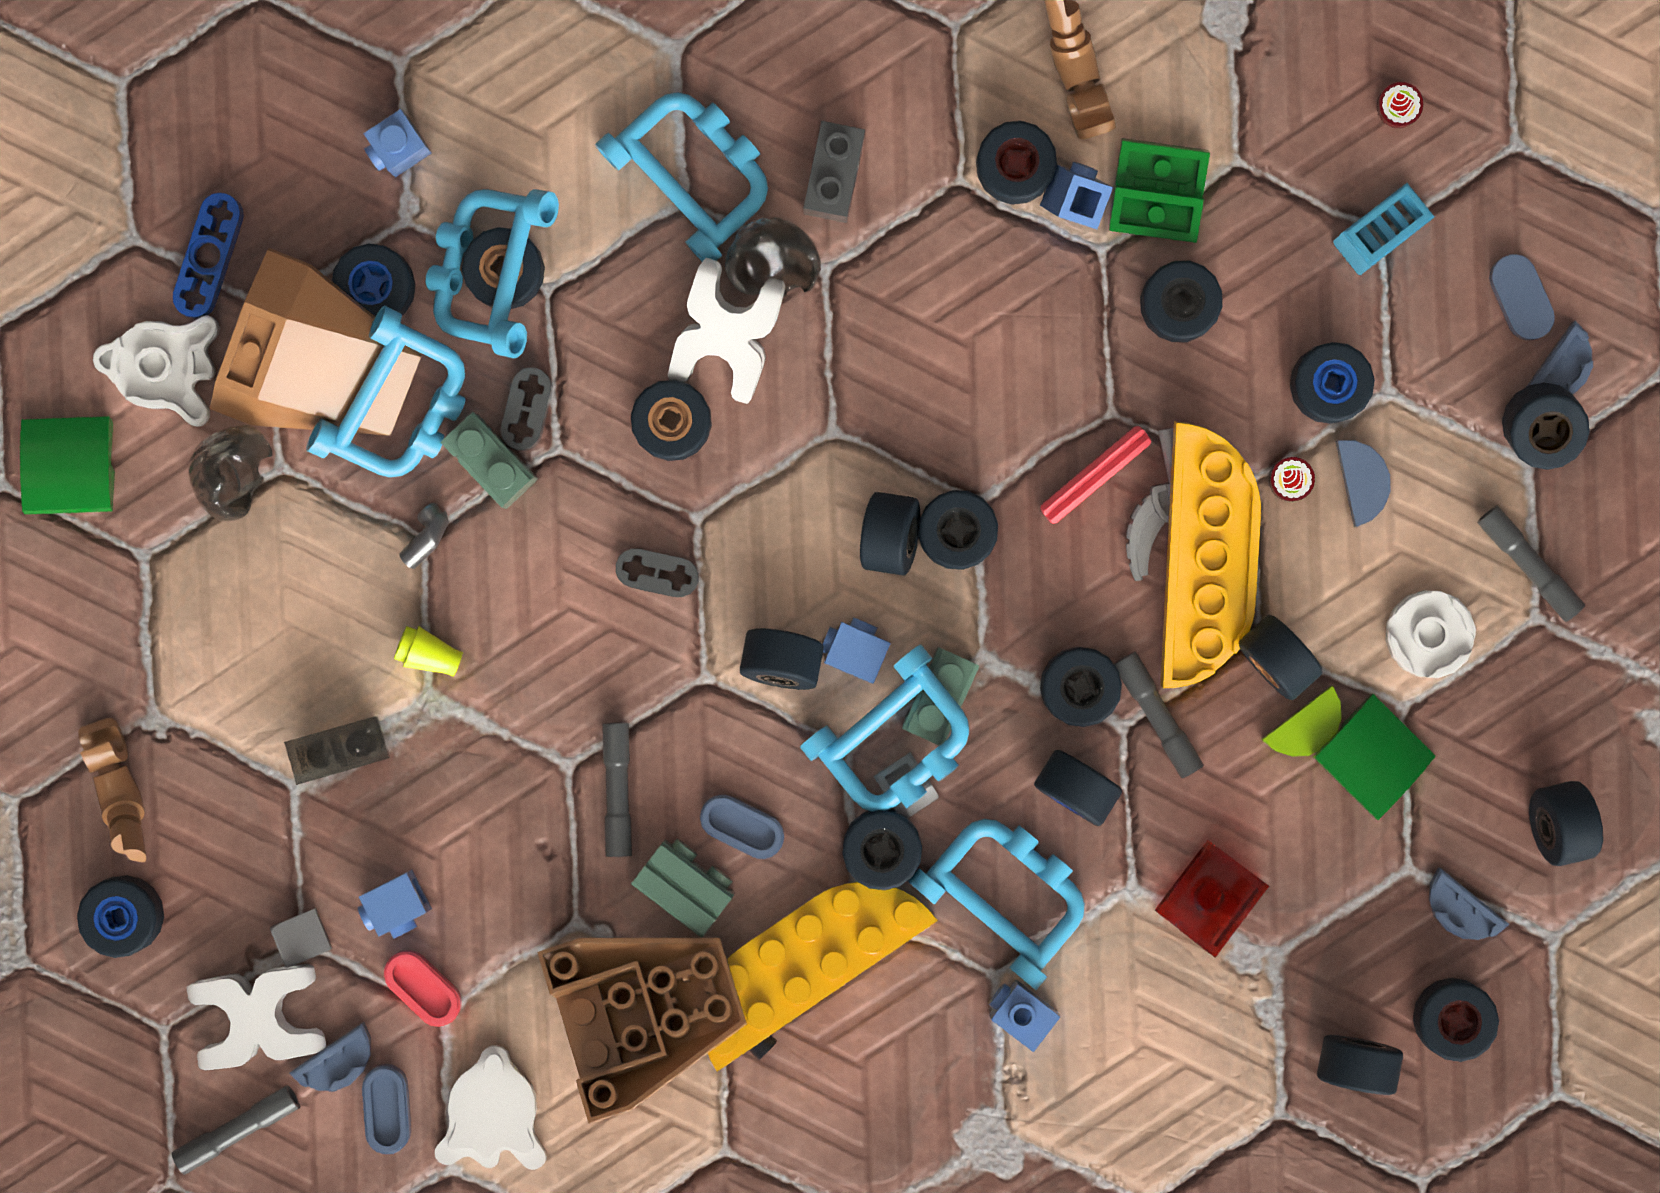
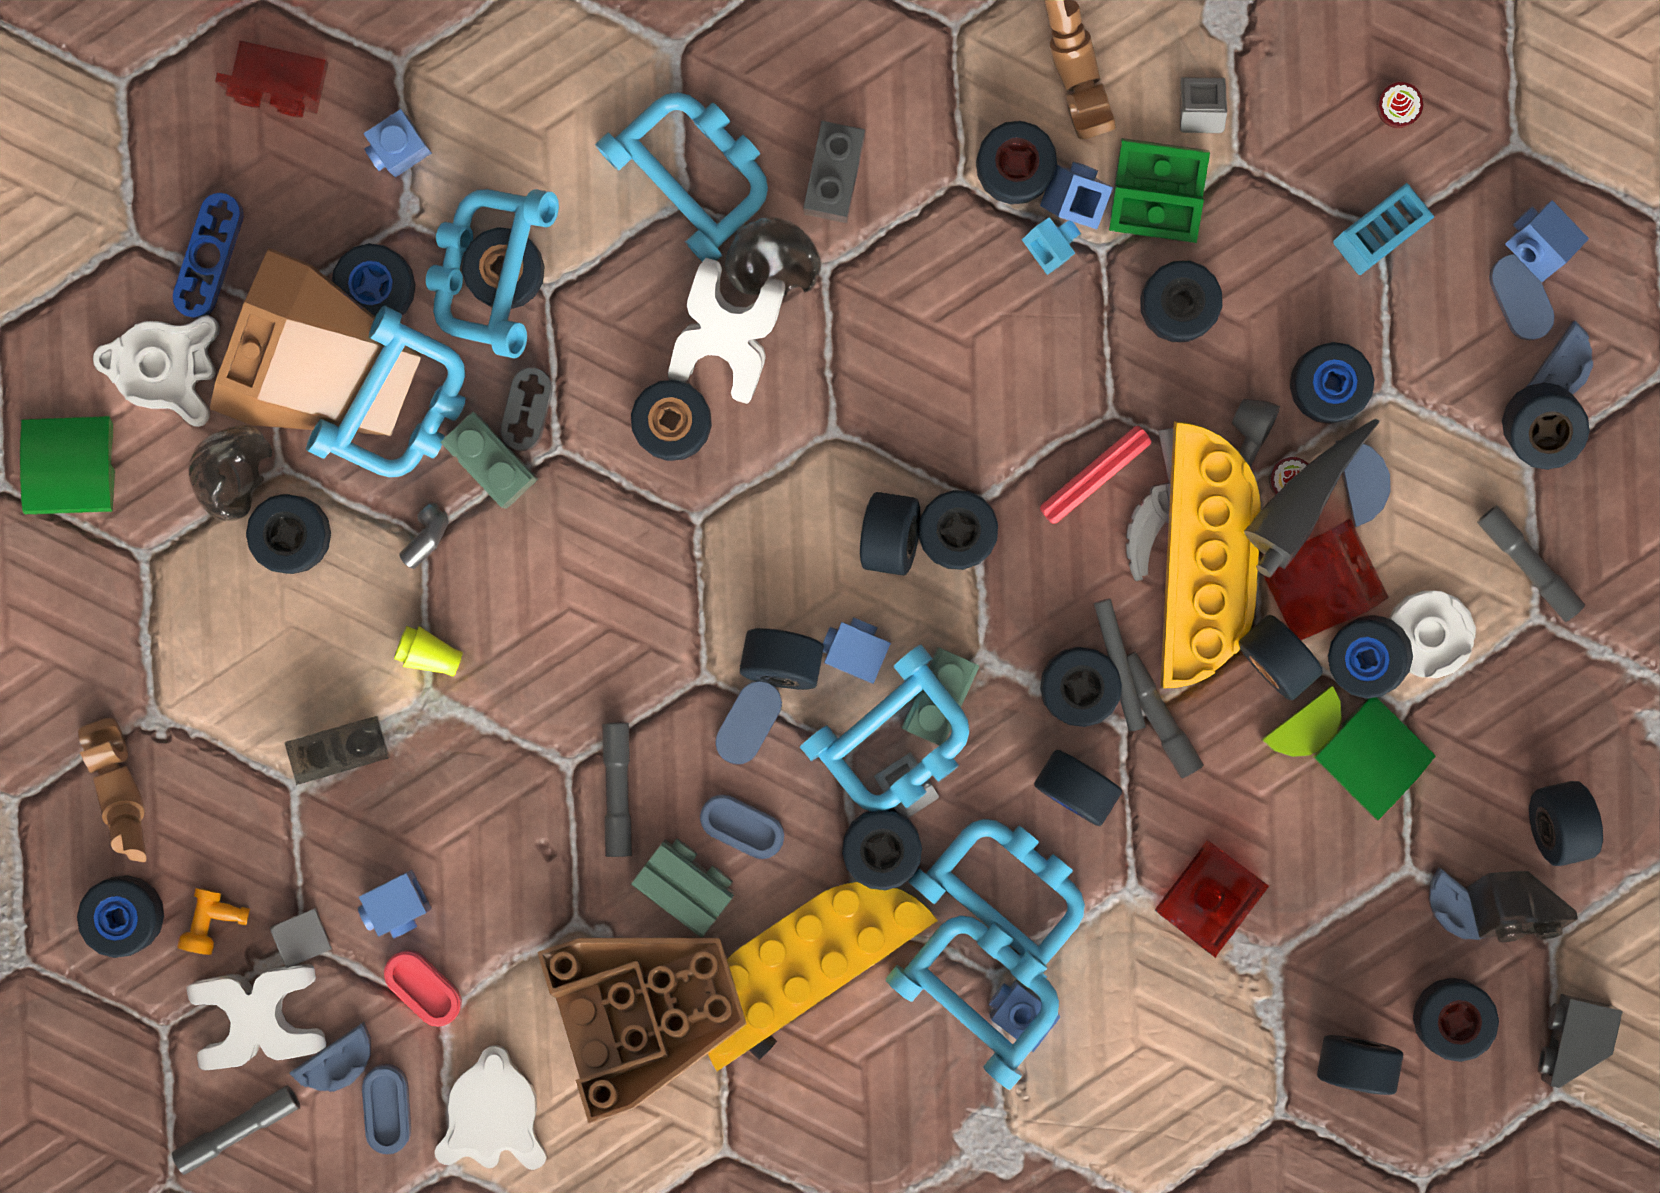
dark grey beam [616,549,699,597] -> none
none -> light orange piece [177,888,250,955]
none -> clear red bracket [215,40,328,118]
none -> black wheel [246,494,331,574]
none -> sand blue tile [716,681,782,764]
none -> medium azure bar [885,916,1059,1090]
none -> medium azure tile [1021,217,1081,275]
none -> dark grey bar [1094,598,1146,731]
none -> light grey slope [1180,78,1227,133]
none -> dark grey bar [1232,399,1280,468]
none -> dark grey piece [1244,419,1380,577]
none -> clear red bracket [1263,519,1389,640]
none -> black wheel [1328,615,1413,699]
none -> clear smoke slope [1467,871,1578,942]
none -> medium blue brick [1505,200,1589,282]
none -> dark grey slope [1538,994,1623,1088]

